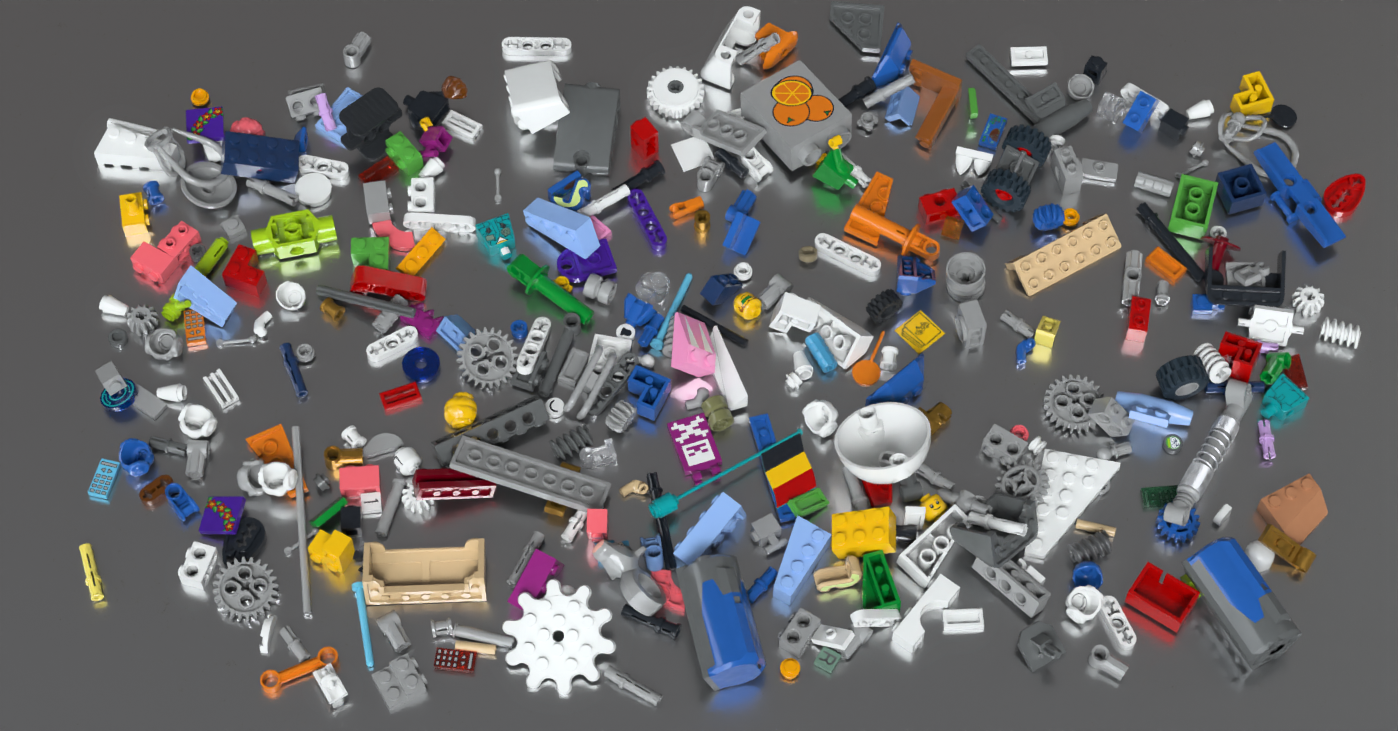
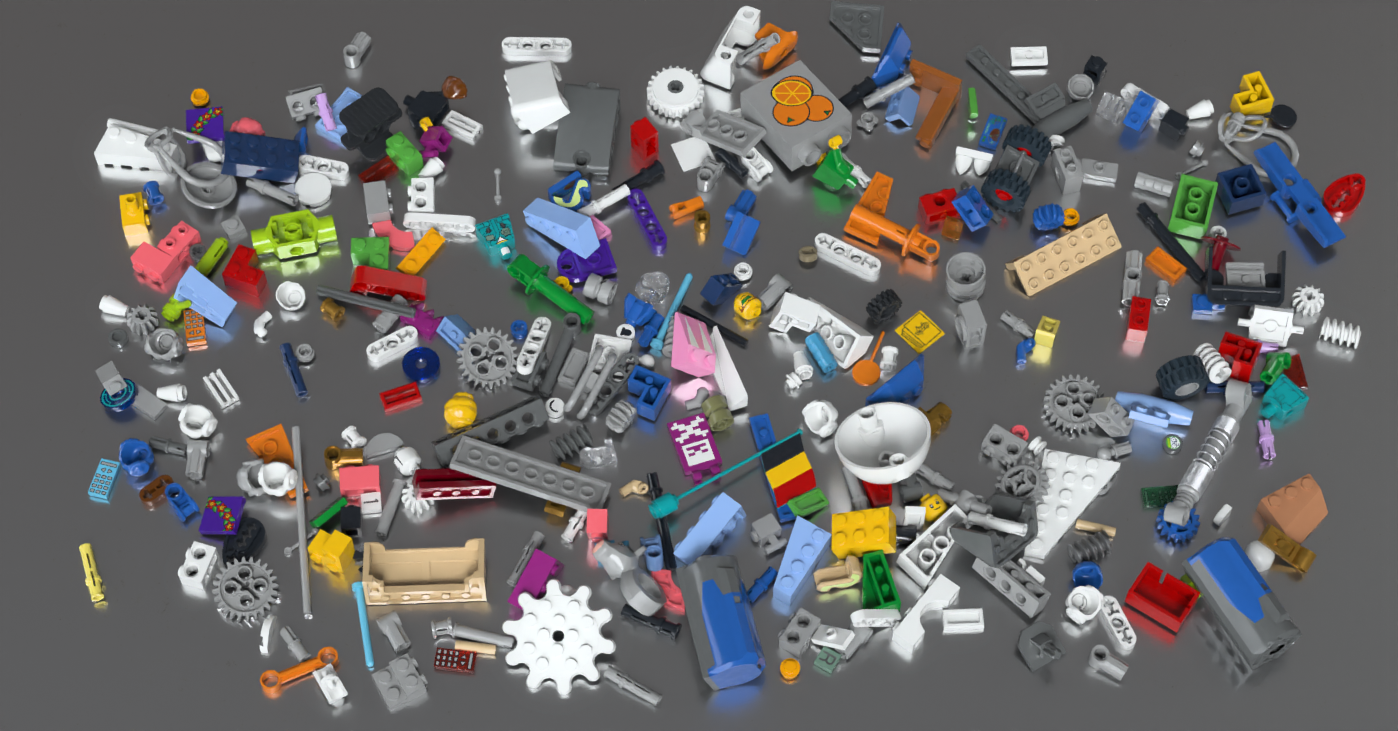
light grey hinge [216,336,256,347] -> none
blue wedge [896,255,936,296] -> none
light grey plate [1234,262,1270,286] -> none

